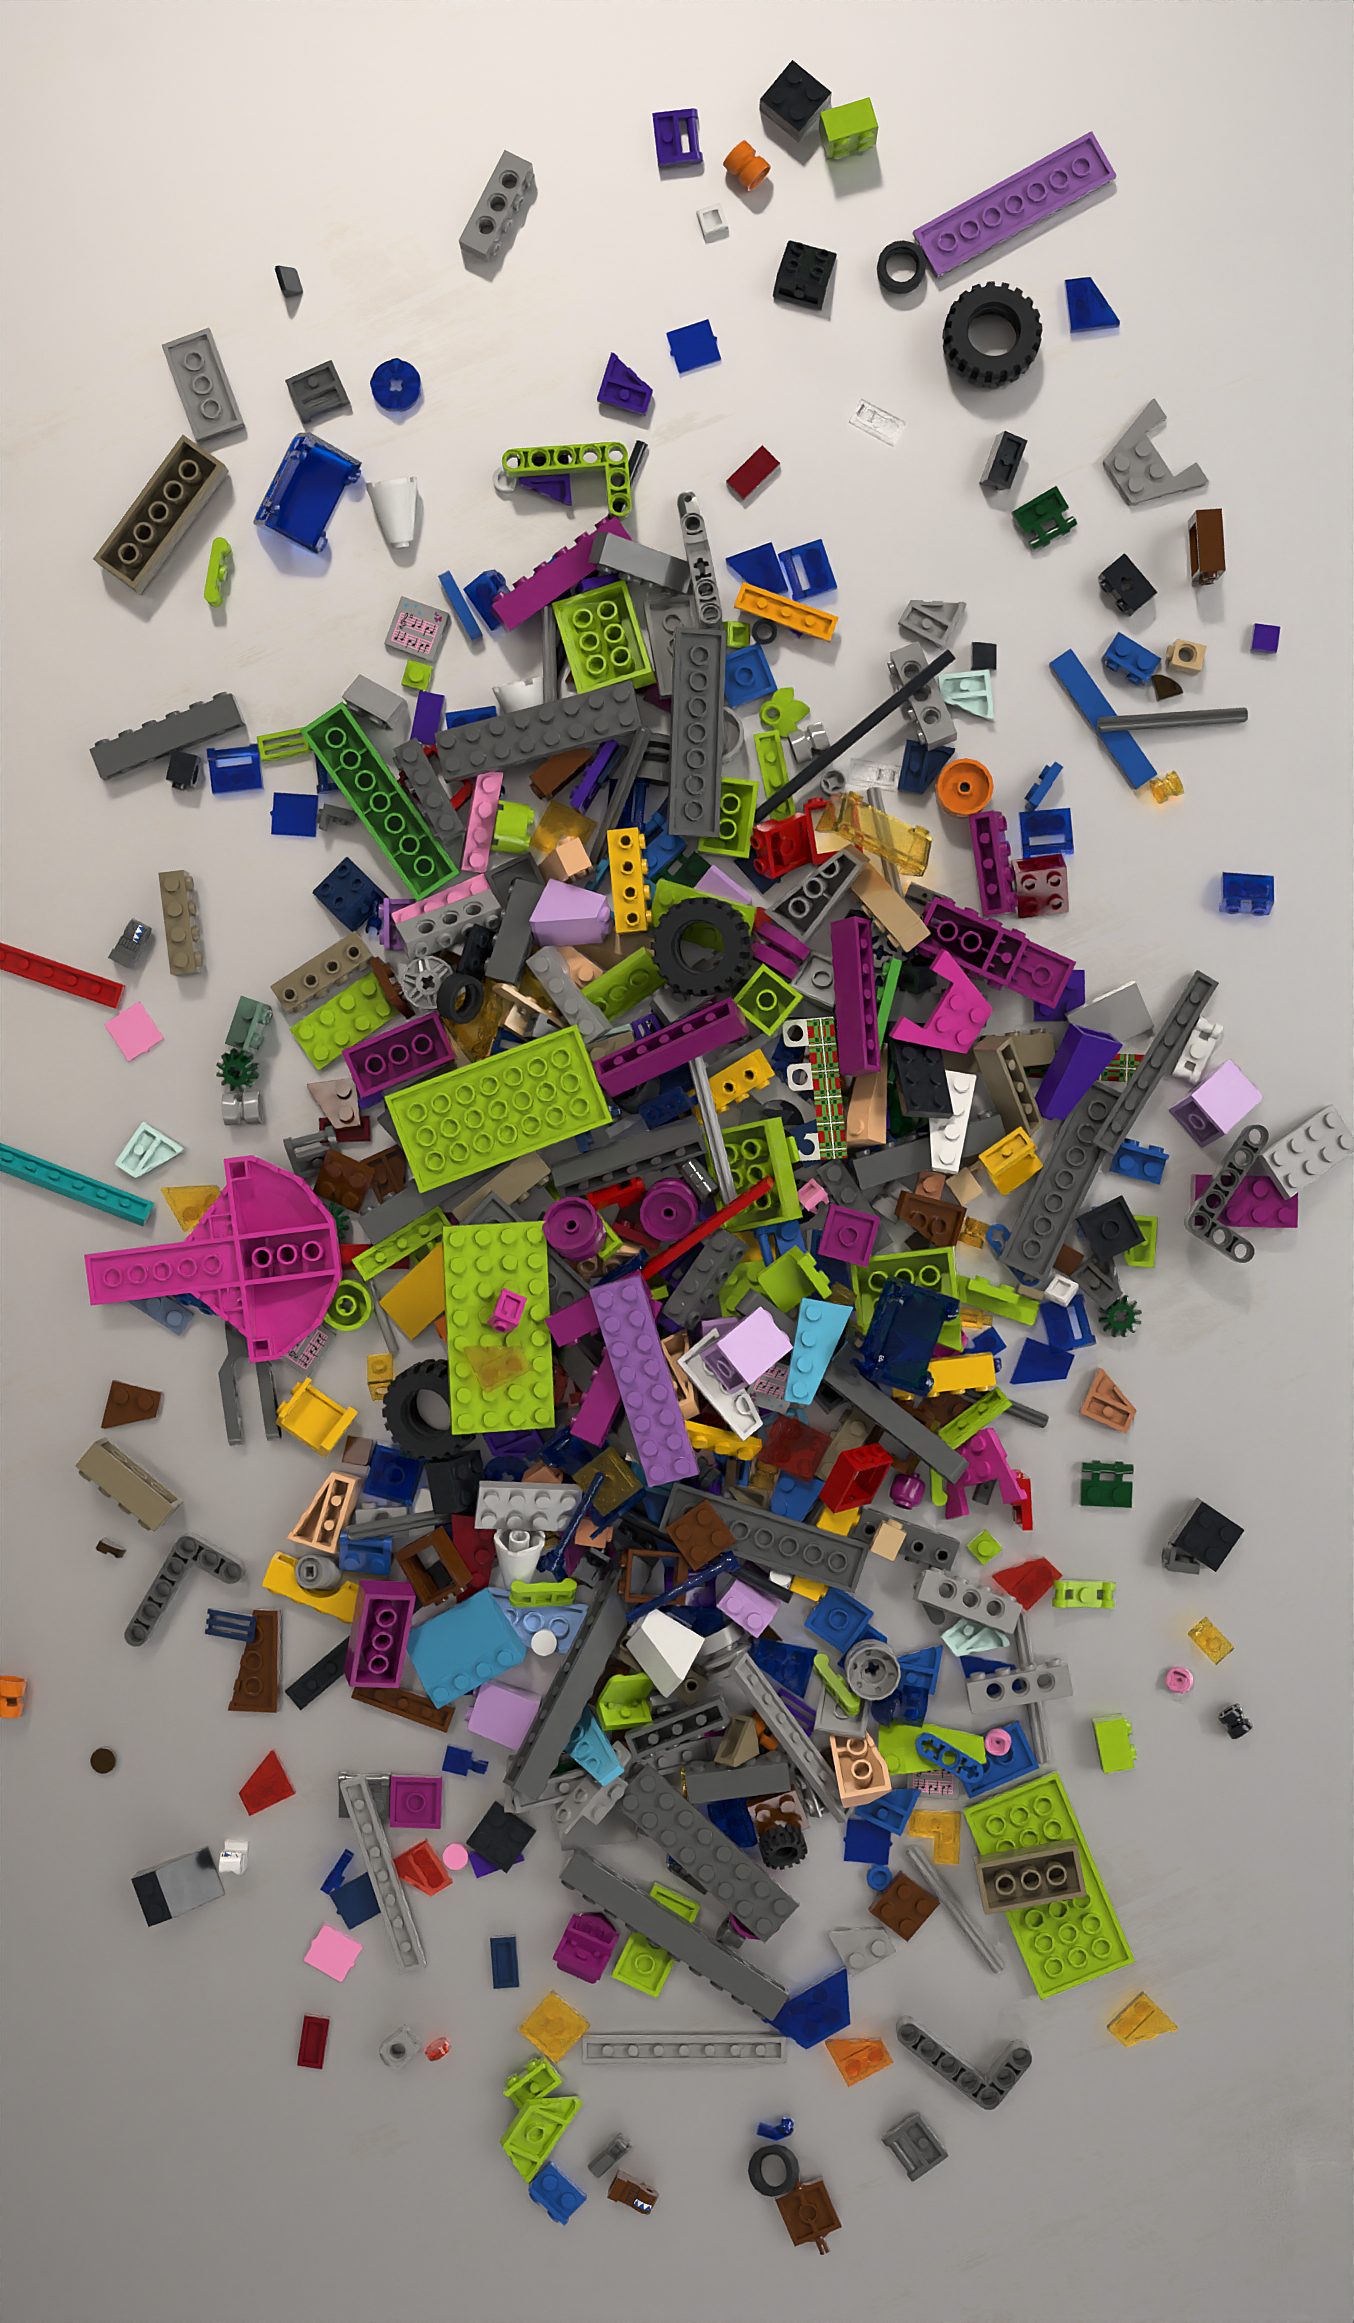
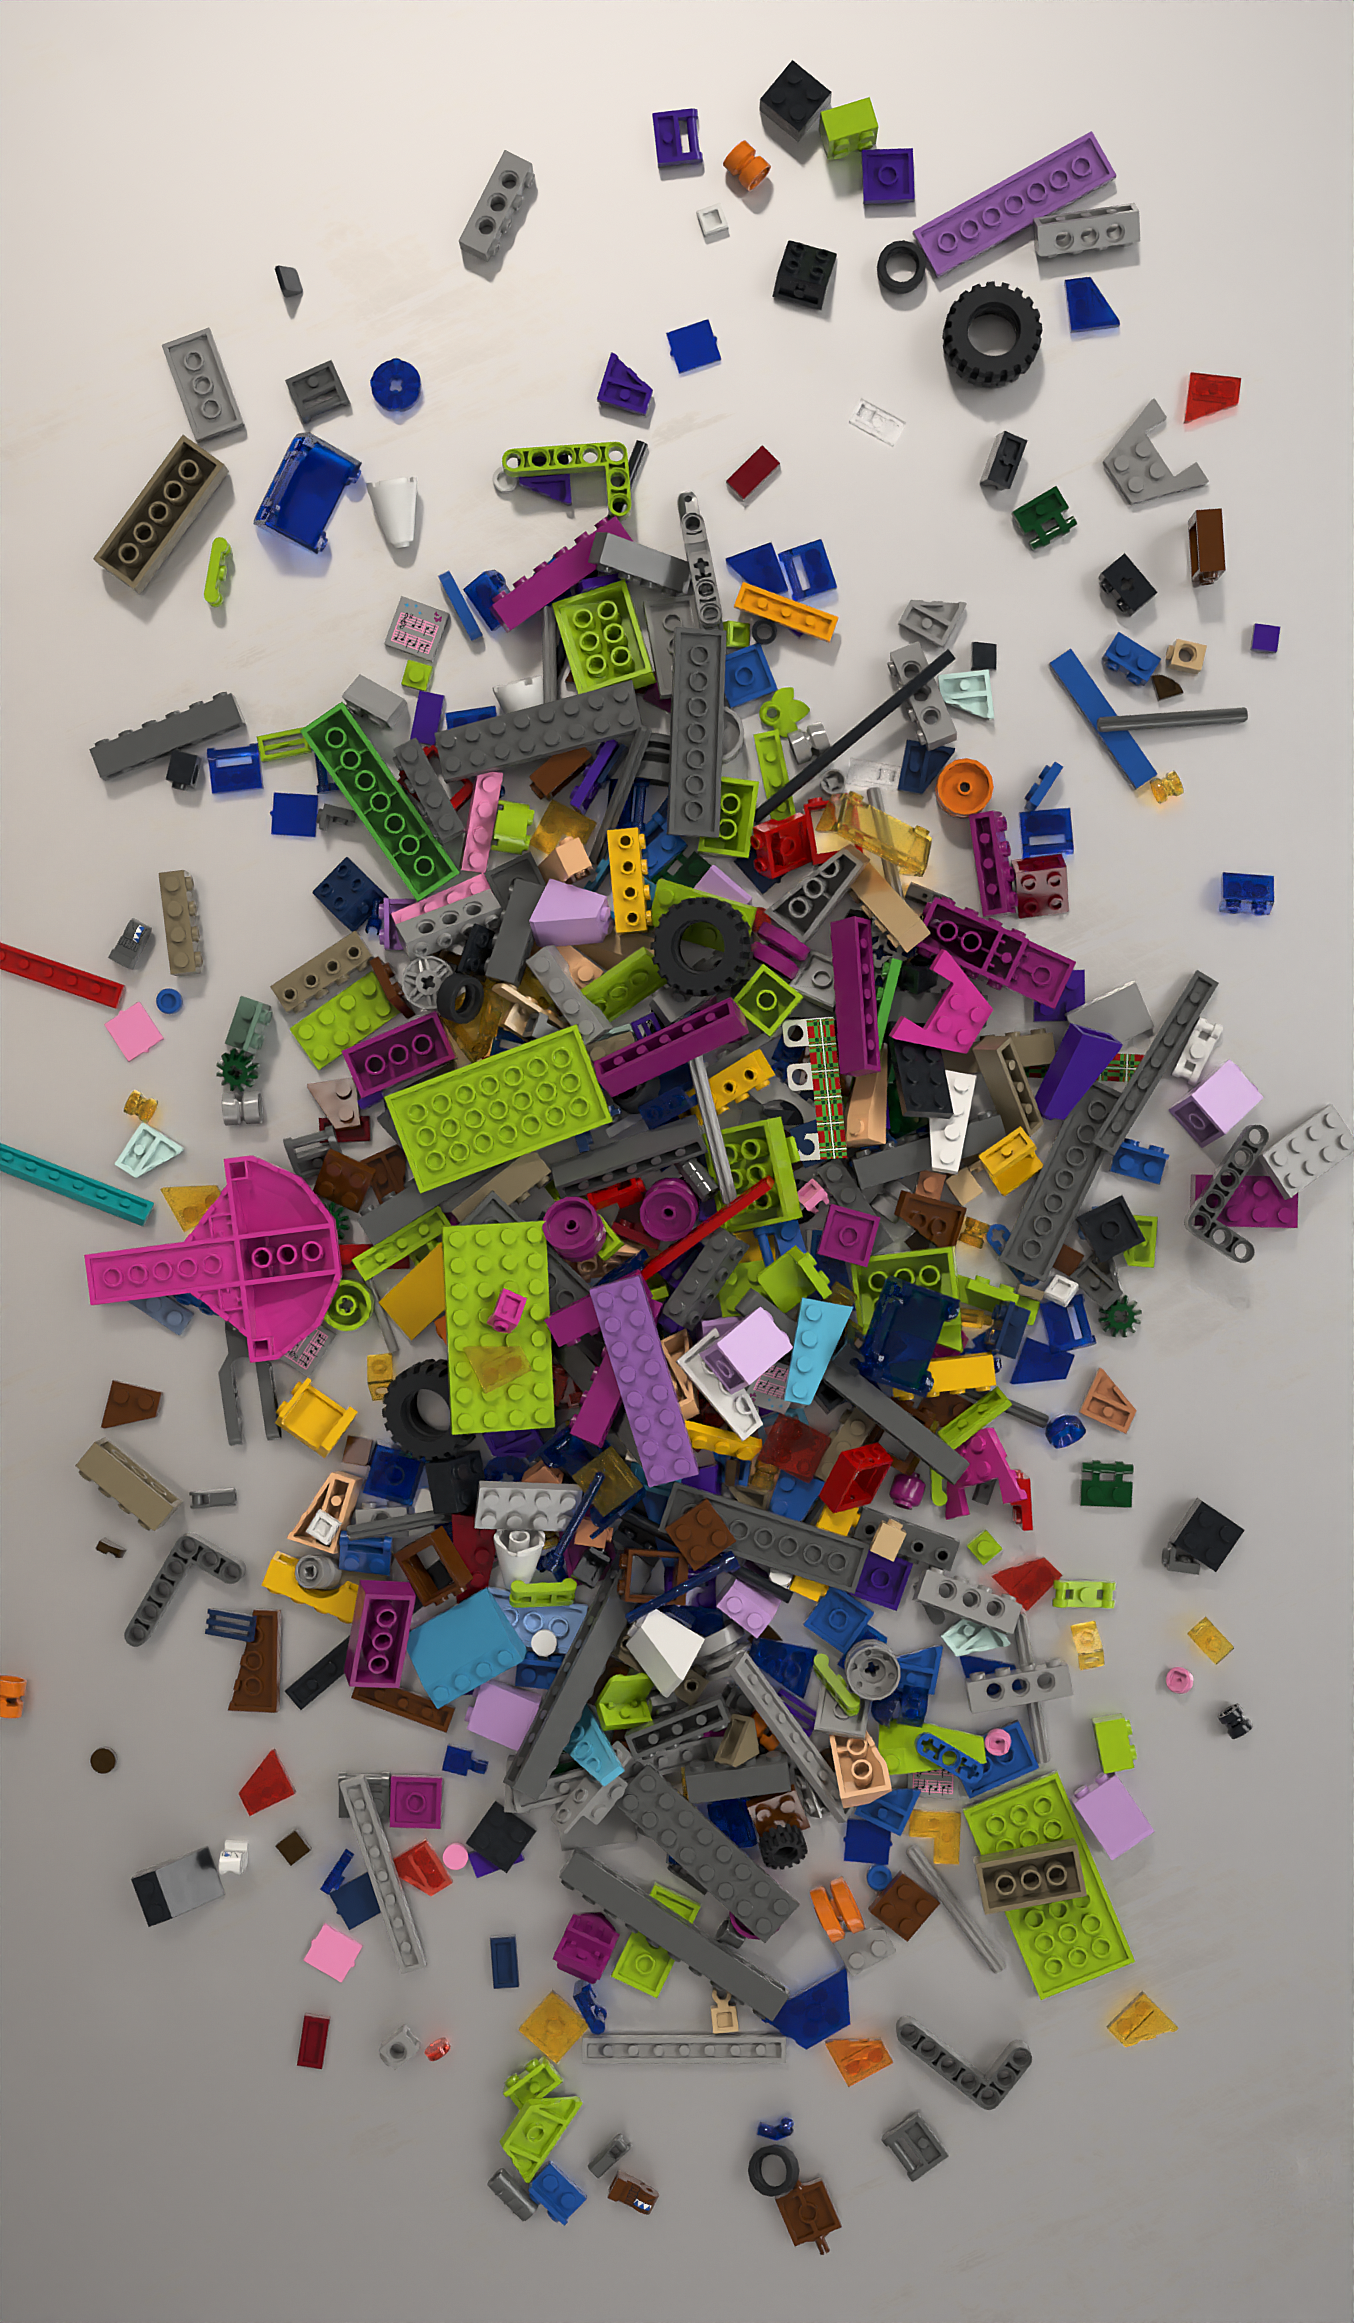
black wheel [689,1456,722,1492] -> none
none -> clear yellow wheel [123,1090,158,1123]
none -> blue tile [156,988,183,1014]
none -> dark grey bar [189,1488,237,1509]
none -> dark brown tile [275,1829,312,1866]
none -> white tile [306,1509,342,1545]
none -> dark grey axle [487,2168,539,2221]
none -> blue bracket [515,1651,564,1690]
none -> clear blue plate [573,1979,607,2035]
none -> tan plate [711,1987,739,2034]
none -> dark grey bracket [722,1680,755,1717]
none -> orange wheel [810,1876,866,1944]
none -> dark purple plate [848,1549,914,1611]
none -> dark purple plate [862,148,915,204]
none -> dark blue bracket [983,1301,1031,1359]
none -> light grey brick [1033,203,1140,258]
none -> clear blue hair [1045,1413,1086,1449]
none -> clear yellow bracket [1070,1621,1105,1670]
none -> lavender slope [1071,1772,1155,1860]
none -> clear red wing [1183,372,1241,424]

